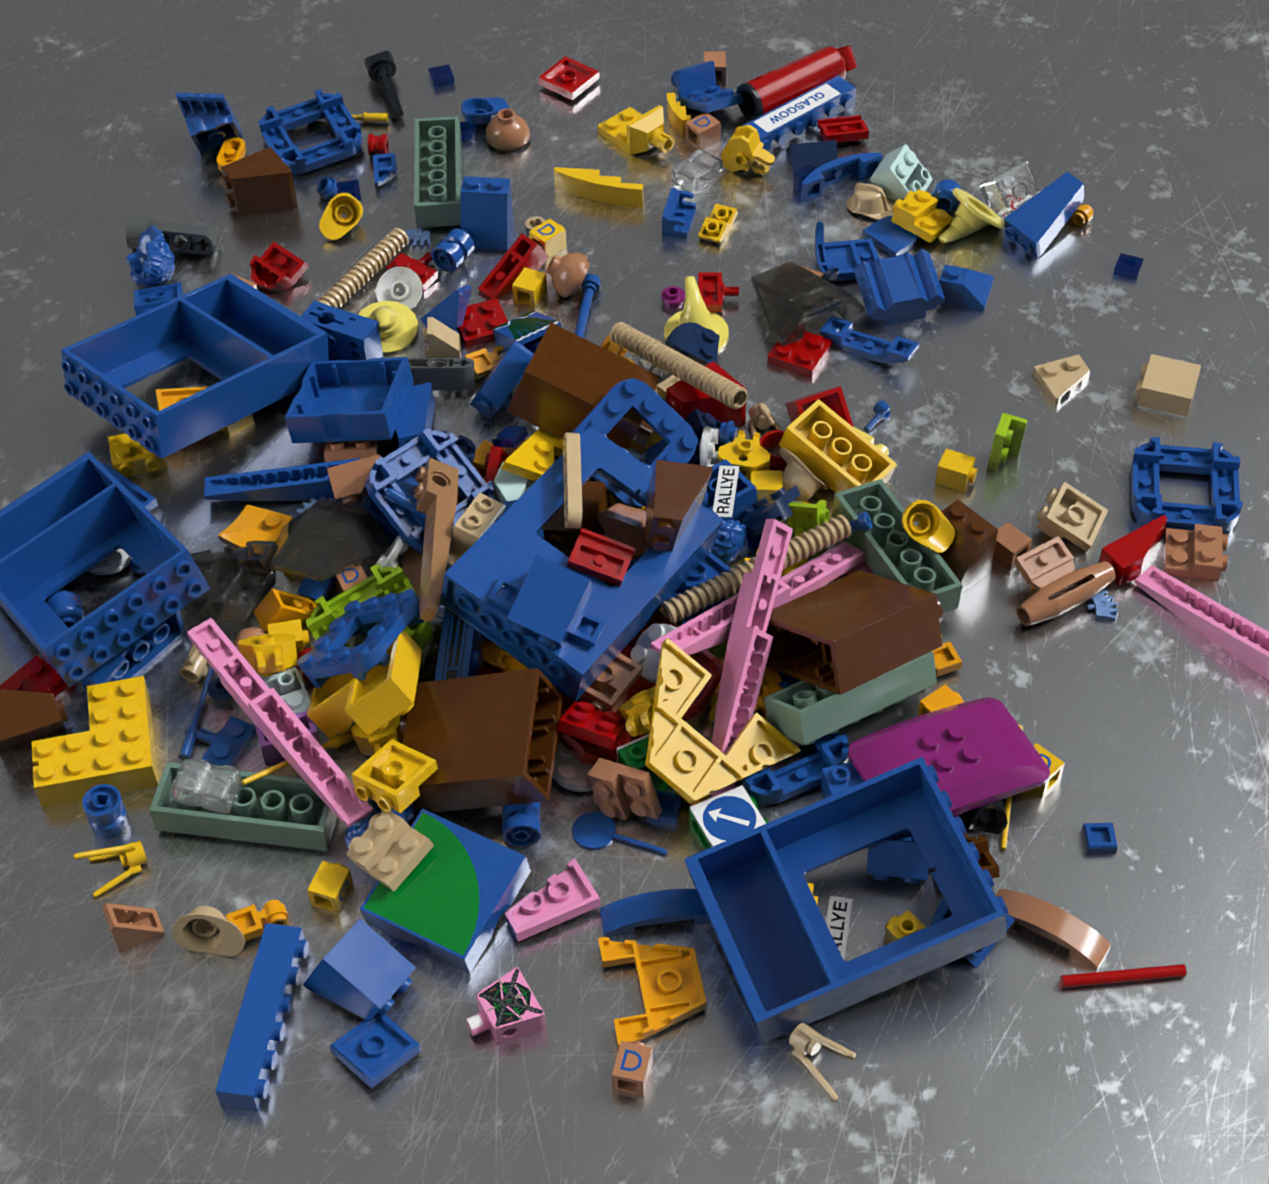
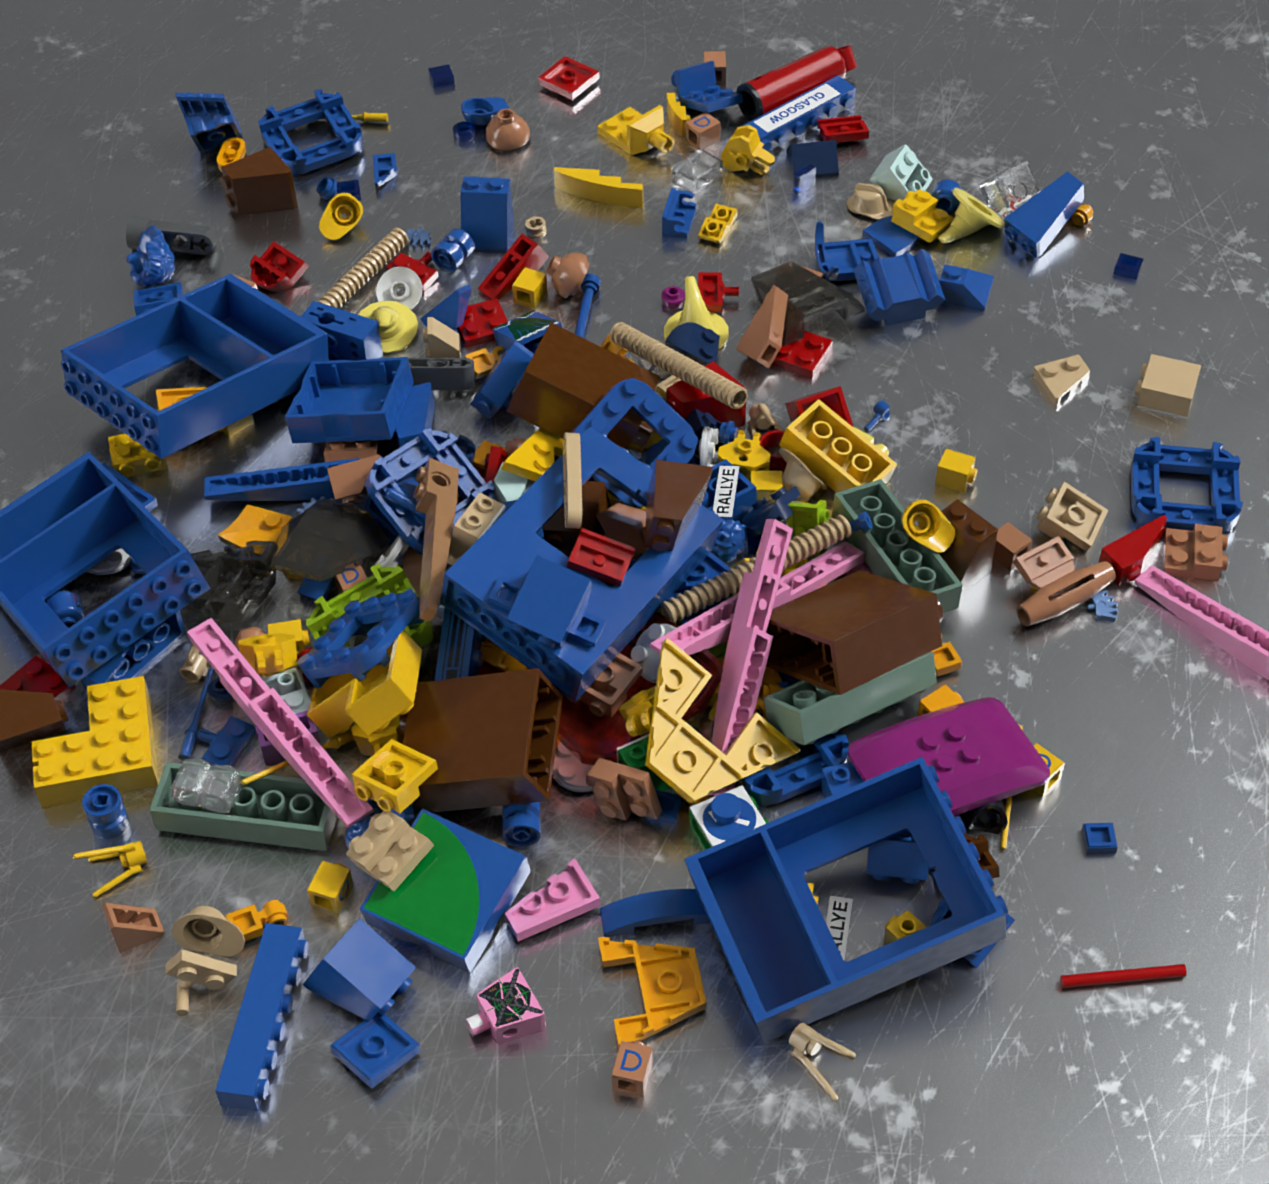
light orange slope [254,588,316,633] -> none
black piece [364,50,404,120] -> none
red wheel [367,133,389,156] -> none
sand green brick [414,116,462,228] -> none
clear blue tile [491,426,528,448] -> none
yellow brick [529,219,567,259] -> none
red plate [557,702,626,750] -> none
blue piece [572,811,667,855] -> none
blue slope [801,153,883,203] -> none
blue slope [820,316,919,363] -> none
lime bracket [987,413,1028,472] -> none
nougat slope [995,889,1111,970] -> none
none -> tan plate [165,949,237,1016]
none -> blue tile [712,793,742,824]
none -> nougat slope [736,285,788,369]

